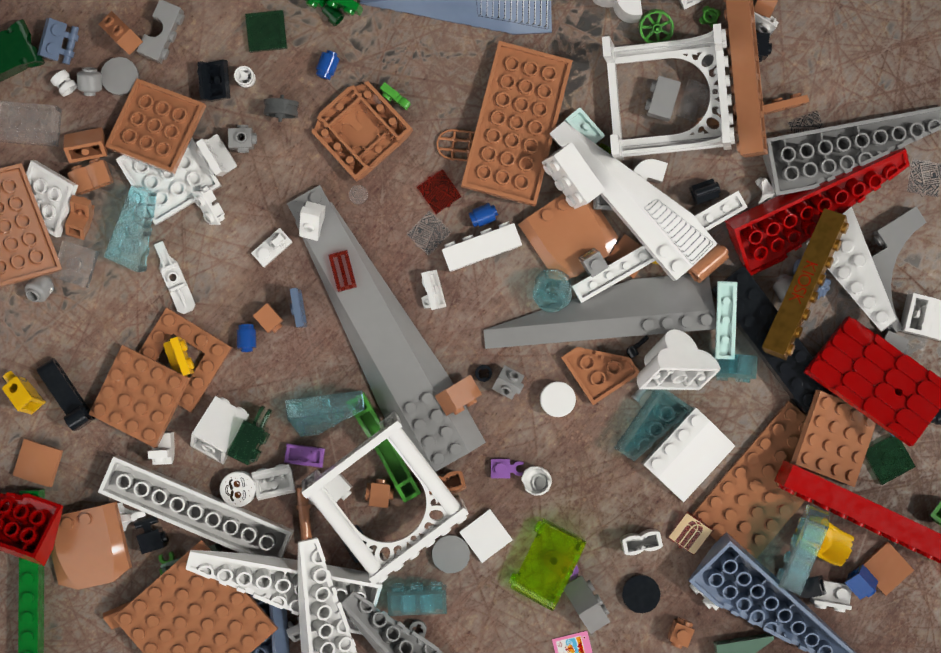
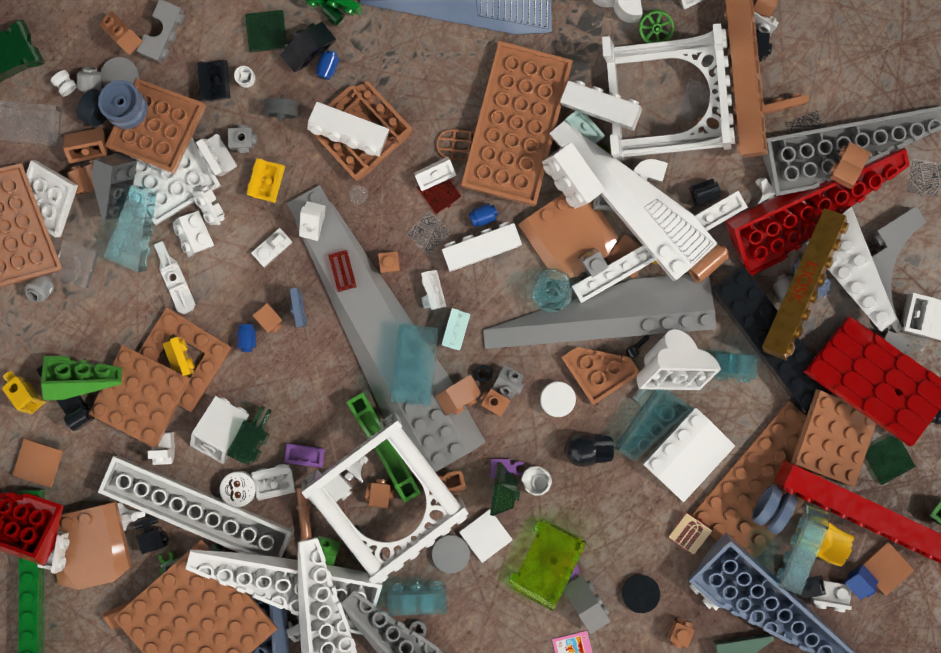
sand blue plate [37,18,79,65] -> none
nougat brick [65,195,95,240] -> none
clear light blue wedge [285,390,365,437] -> none
bright green plate [380,82,411,110] -> none
white brick [620,529,663,555] -> none
light grey brick [644,76,681,122] -> none
bright green plate [699,6,721,28] -> none
light aqua tile [715,281,737,359] -> none
none -> white bracket [37,531,69,574]
none -> bright green wedge [41,356,122,400]
none -> black wheel [76,89,107,127]
none -> dark grey slope [91,153,137,221]
none -> sand blue wheel [98,80,148,129]
none -> white bracket [173,211,214,257]
none -> yellow bracket [247,158,285,203]
none -> black brick [280,22,336,73]
none -> white brick [307,102,389,157]
none -> bright green brick [318,536,341,566]
none -> white piece [344,455,368,483]
none -> nougat brick [378,251,401,274]
none -> clear light blue brick [391,324,439,407]
none -> white hinge [414,157,456,191]
none -> light aqua bracket [442,308,470,350]
none -> nougat brick [480,388,511,417]
none -> clear green slope [490,462,520,516]
none -> white brick [560,80,642,131]
none -> black piece [565,432,614,467]
none -> sand blue wheel [751,484,797,535]
none -> nougat brick [829,142,871,189]

